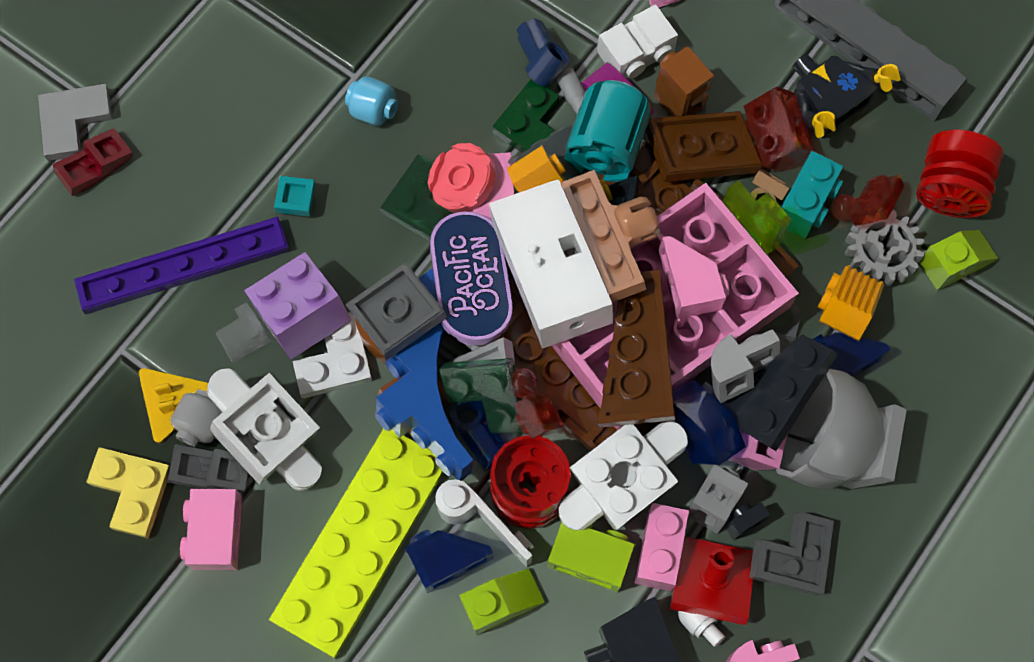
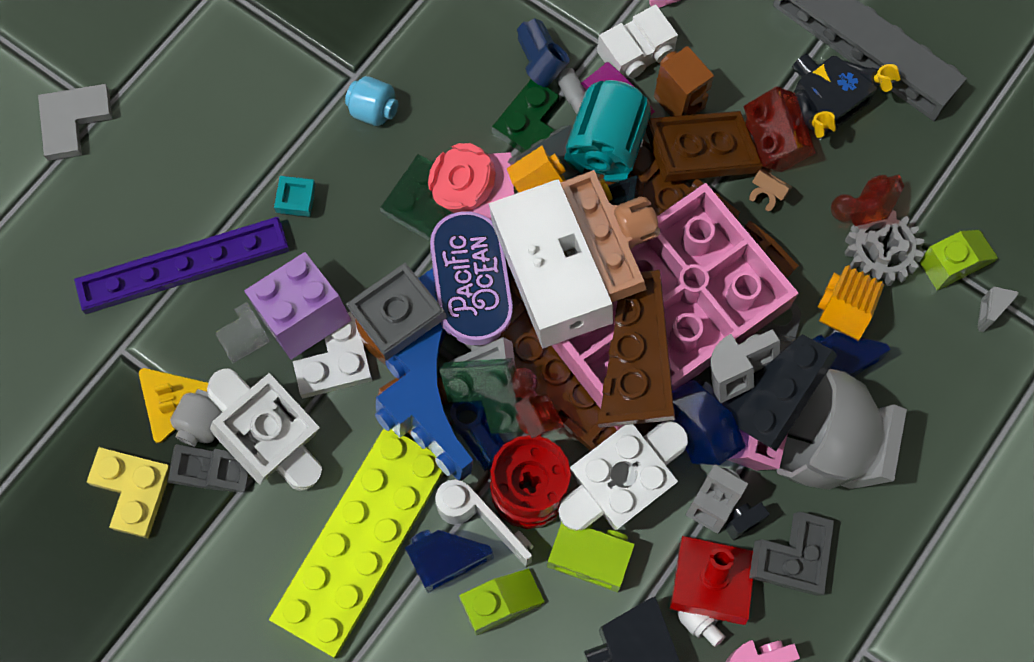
dark red slope [53,128,133,196] -> none
bright pink brick [180,489,242,570] -> none
bright pink brick [634,503,689,592] -> none
bright pink slope [659,236,729,319] -> none
clear neon green plate [723,180,792,255] -> none
teal brick [774,151,843,239] -> none
red wheel [916,129,1004,218] -> none
none -> light grey slope [977,287,1019,332]

